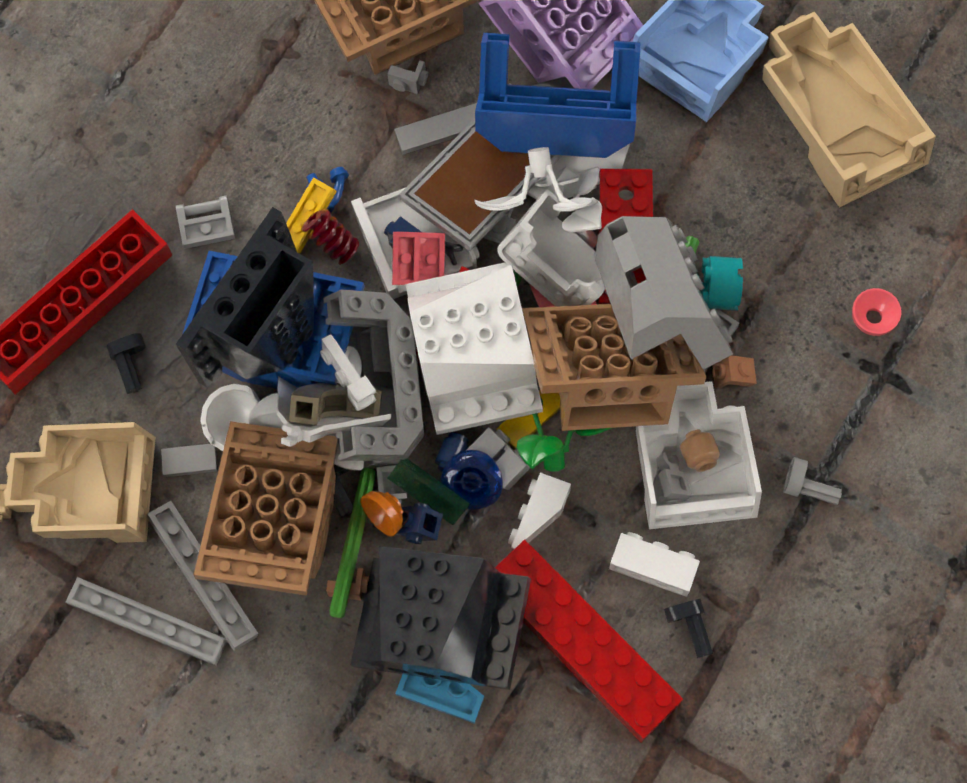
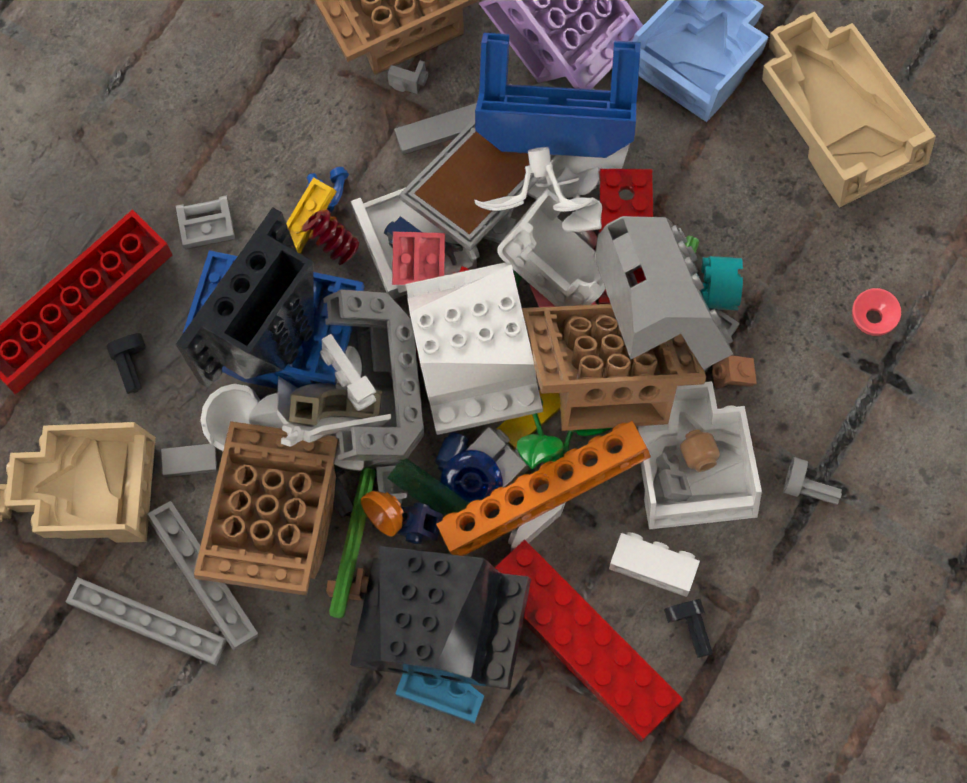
none -> orange brick [437,421,651,556]

